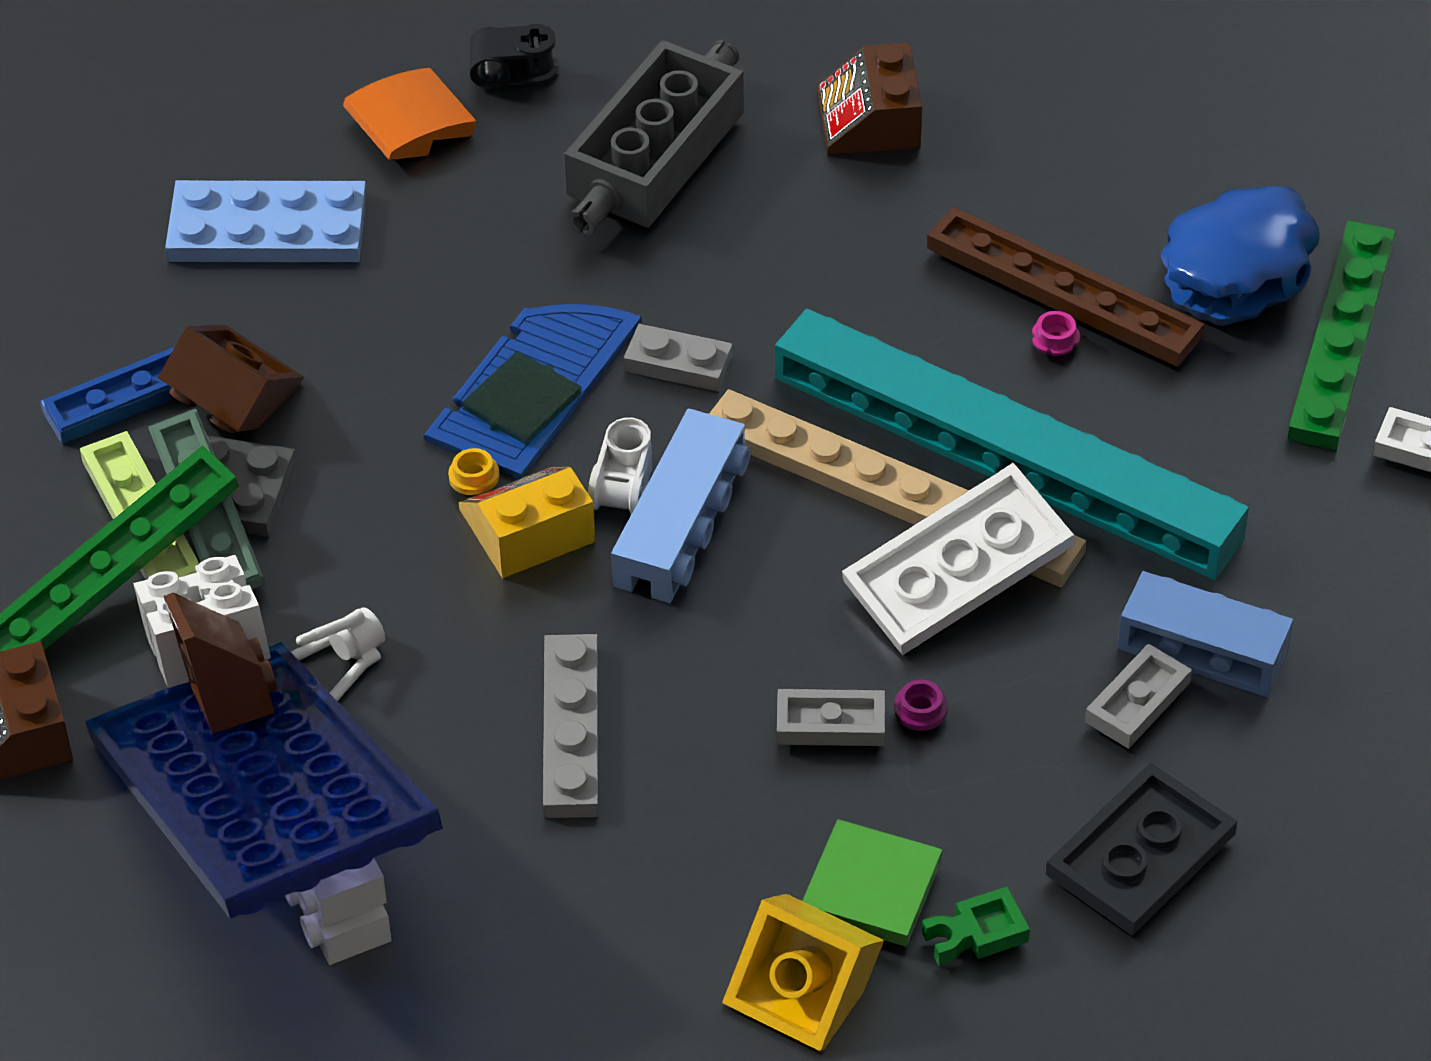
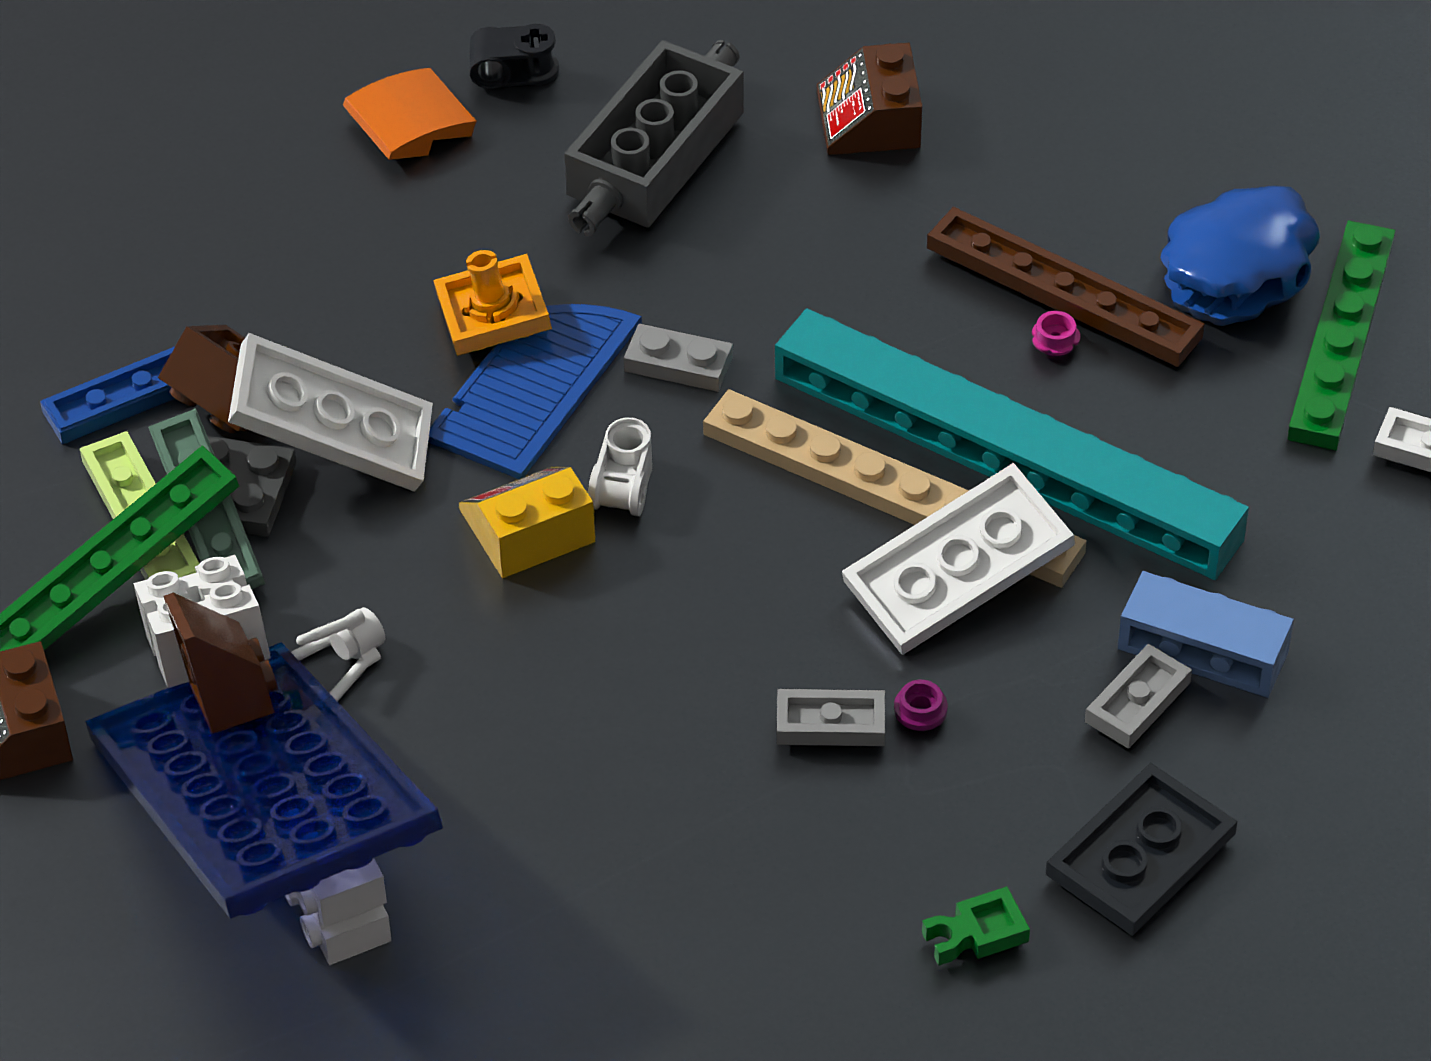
light blue plate [165,180,367,262] -> none
yellow plate [448,448,500,495] -> none
clear green piece [462,351,582,445] -> none
light grey plate [543,634,598,818] -> none
light blue brick [611,408,751,604] -> none
yellow slope [722,894,884,1051] -> none
bright green tile [802,819,942,947] -> none
none -> white plate [228,333,433,492]
none -> light orange plate [433,250,552,356]

